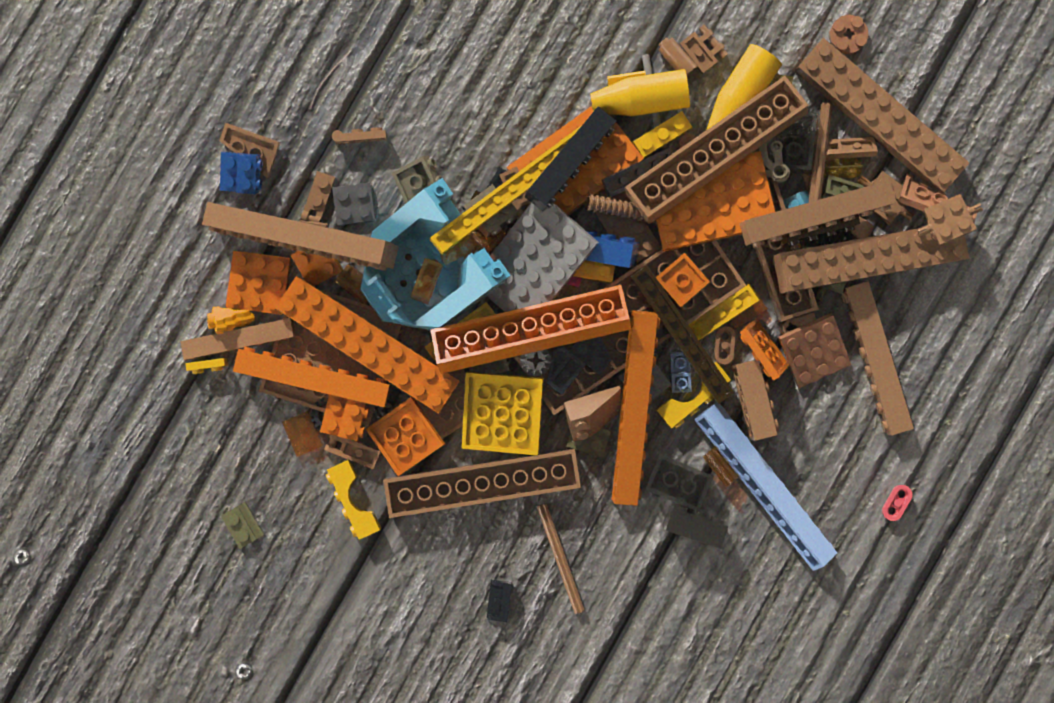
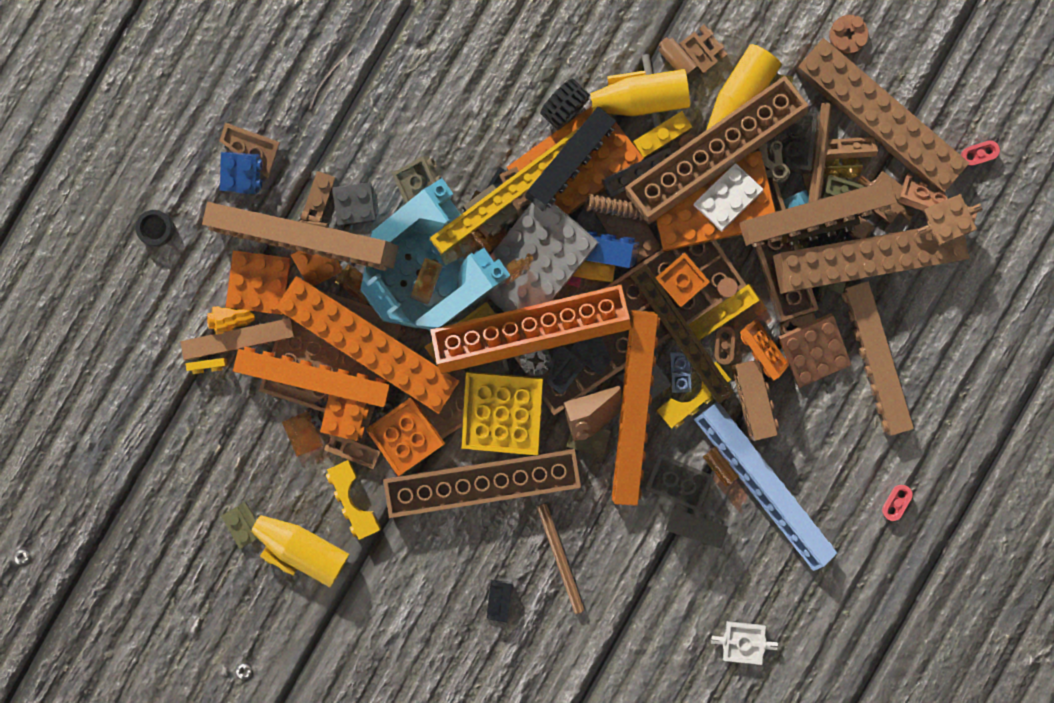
medium nougat plate [332,127,387,144] -> none
none -> black tyre [135,209,174,247]
none -> yellow piece [251,515,350,588]
none -> clear orange plate [505,253,534,285]
none -> black tyre [540,78,590,130]
none -> white plate [694,163,764,232]
none -> white plate [711,621,778,665]
none -> nougat tile [717,278,737,298]
none -> coral plate [961,141,1000,166]

